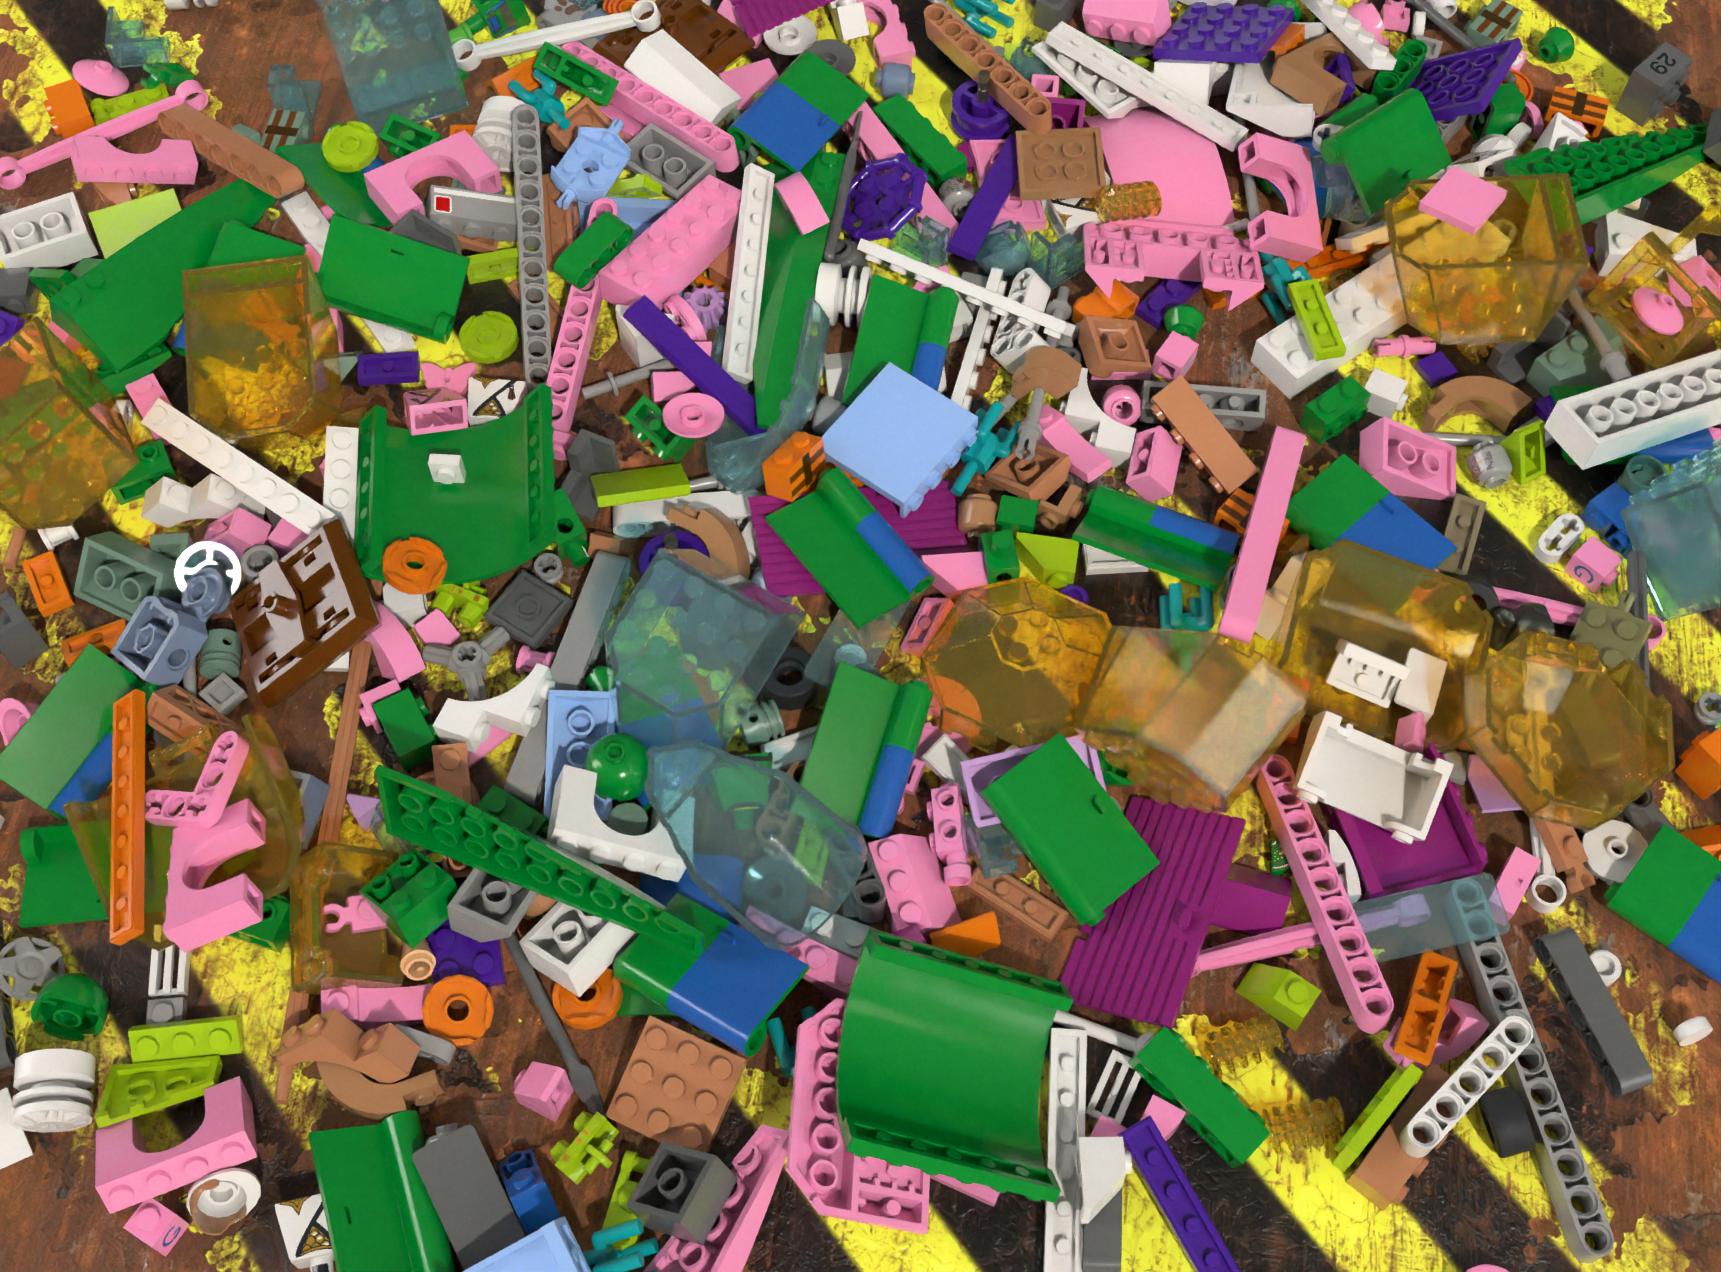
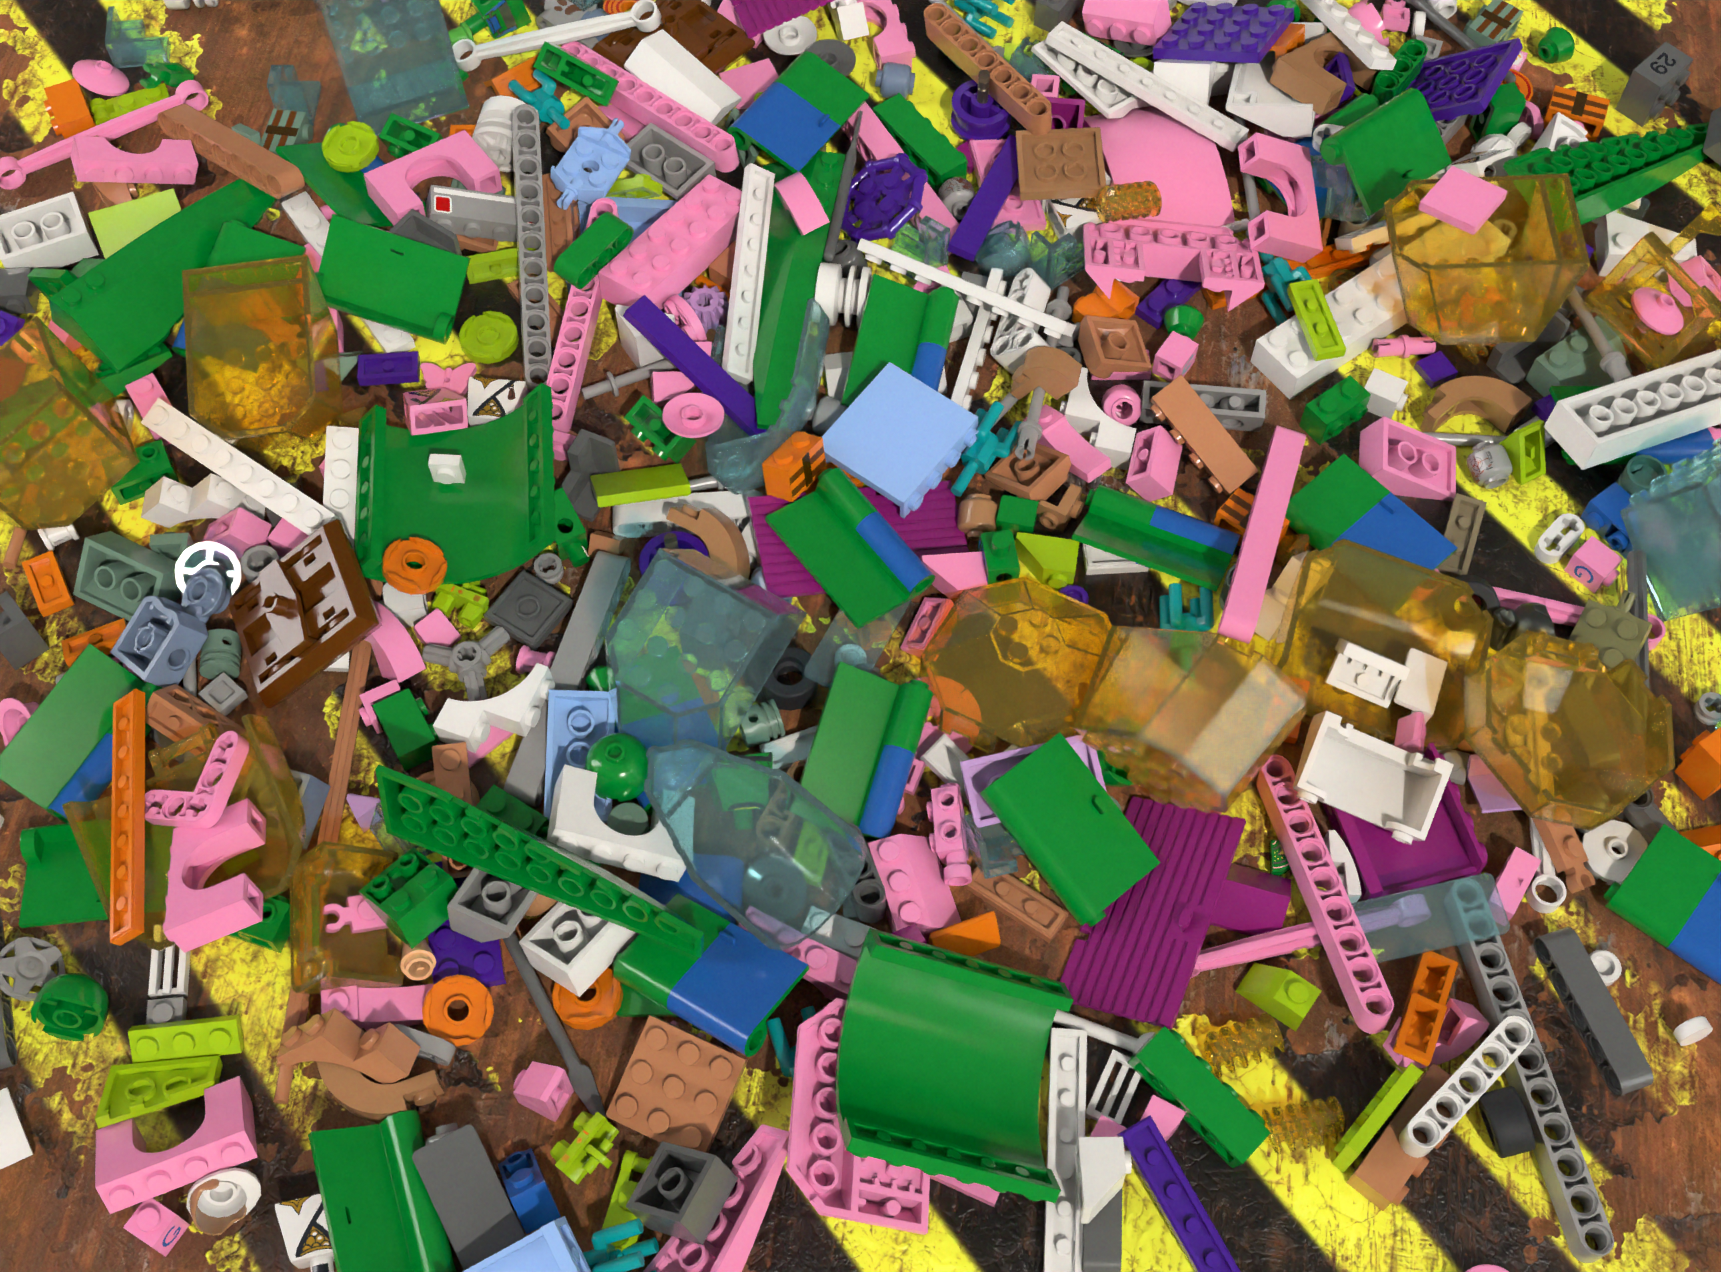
white wheel [11,1049,96,1133] -> none

